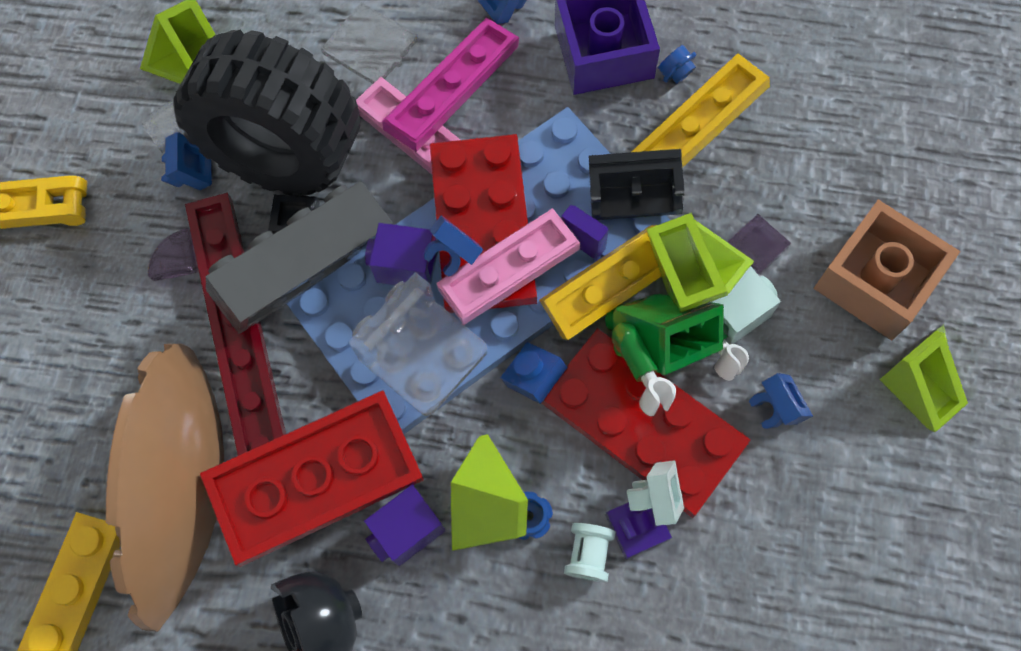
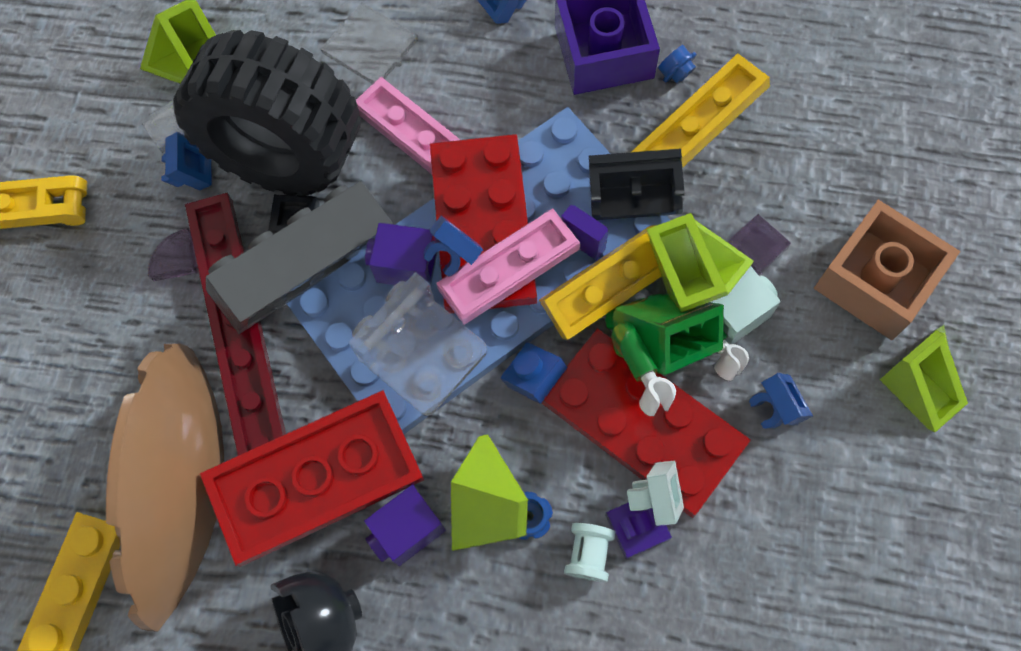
dark pink tile [382,17,519,152] -> none

